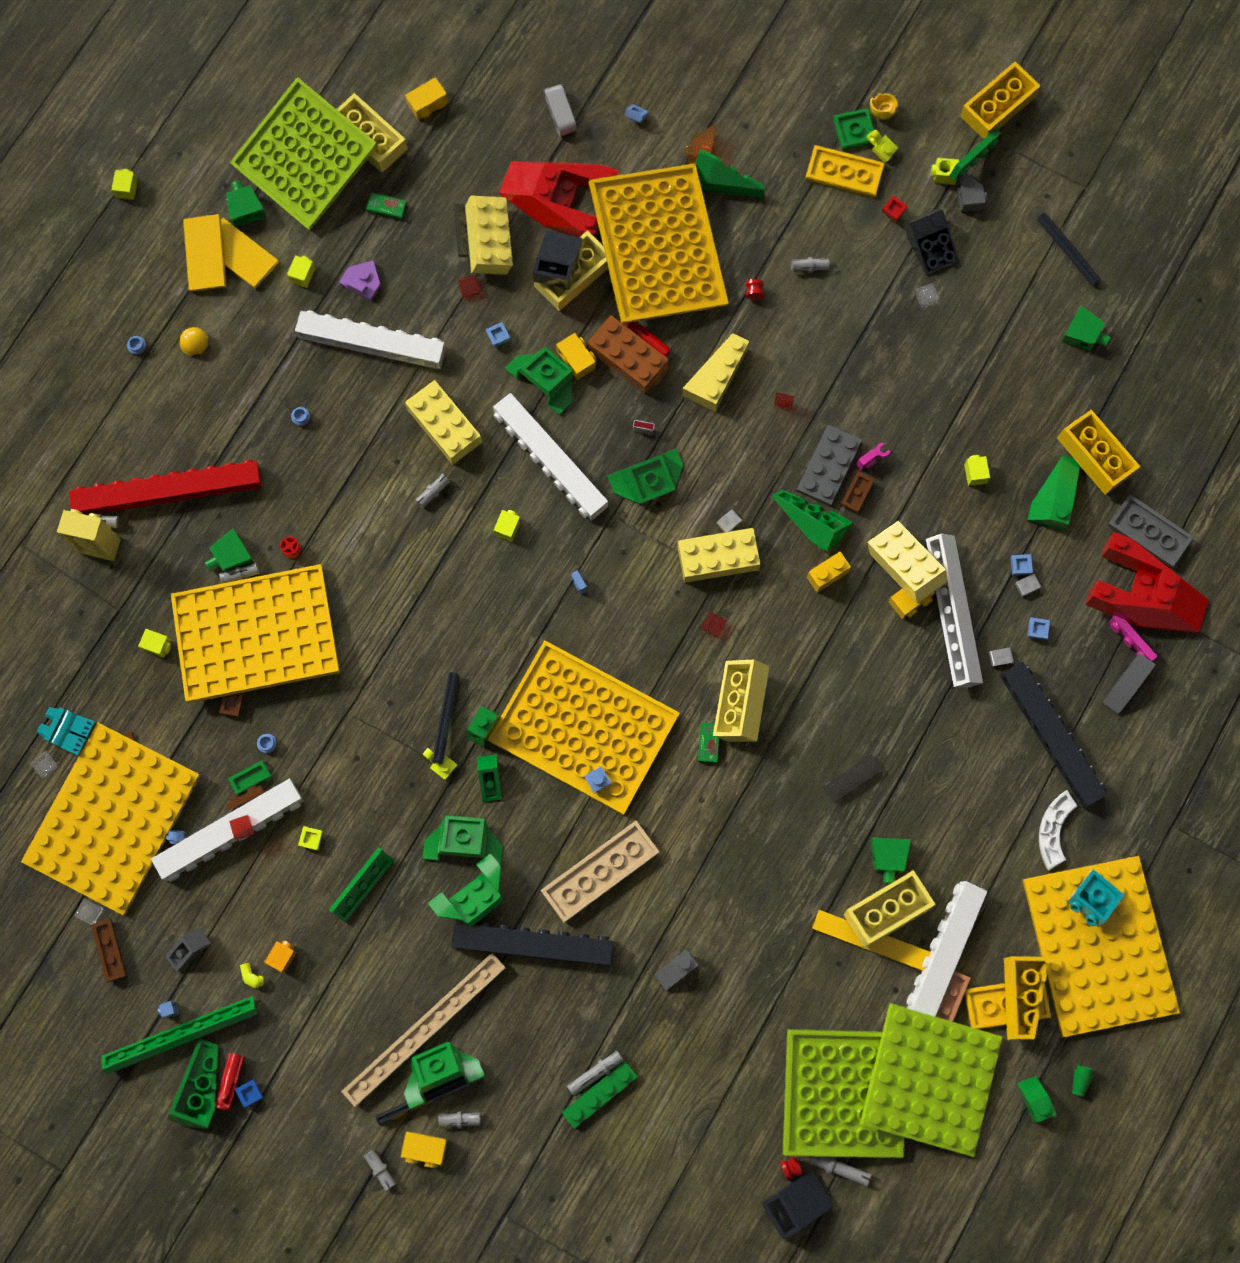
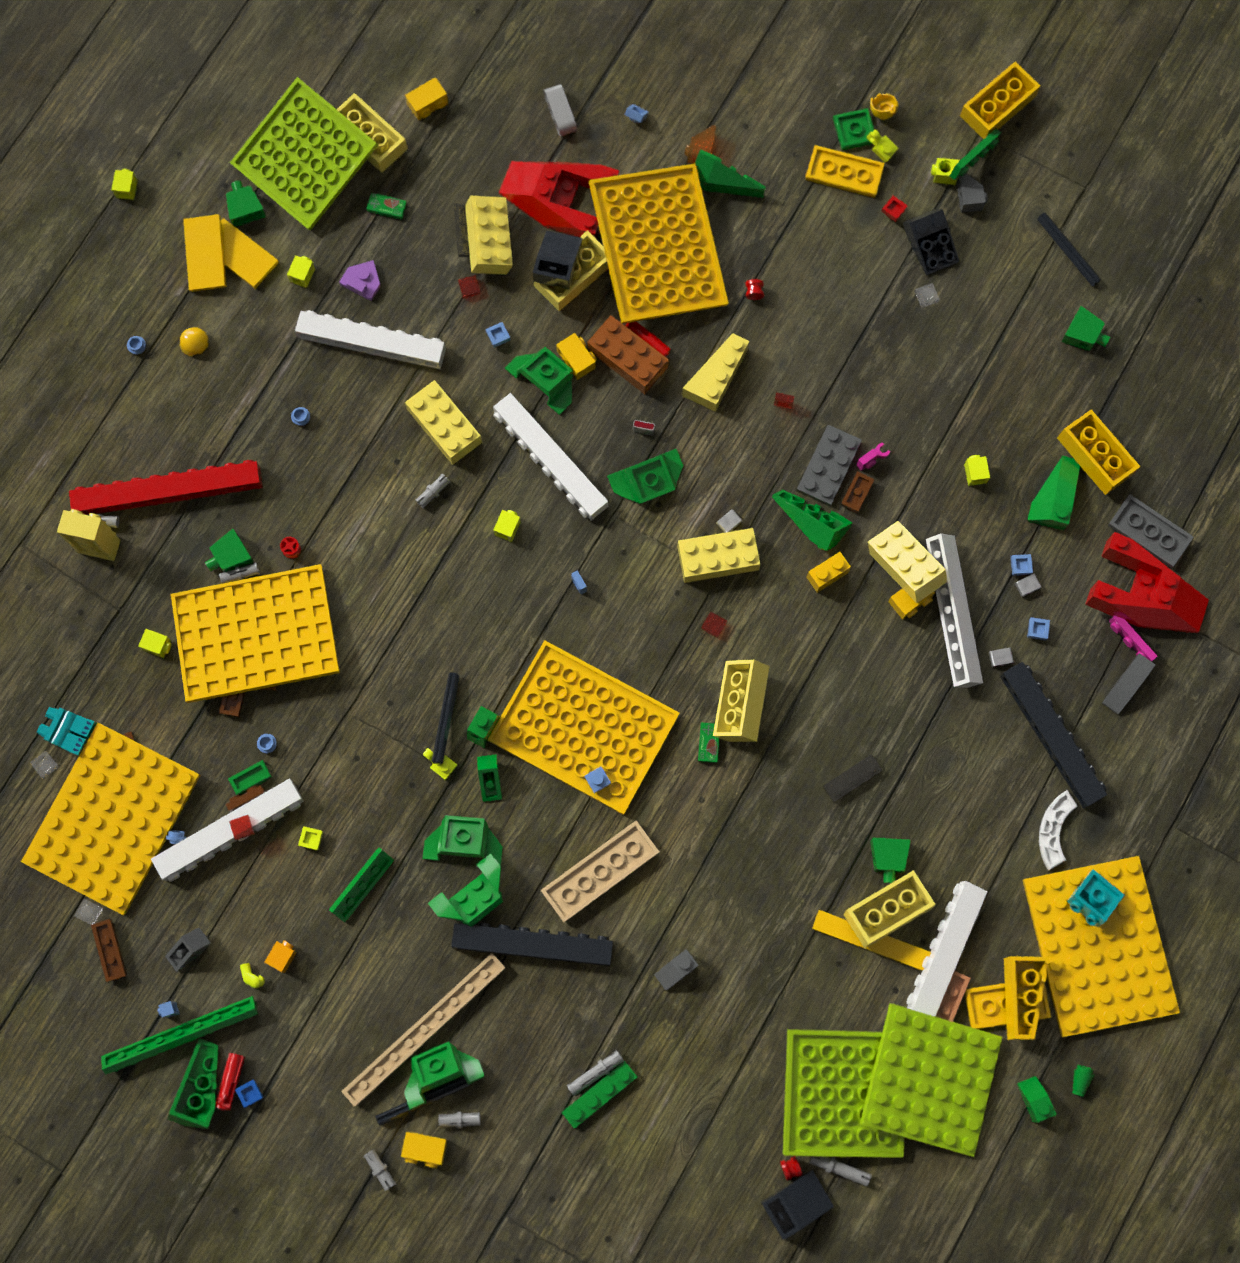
light grey pin [791,257,829,272] -> none

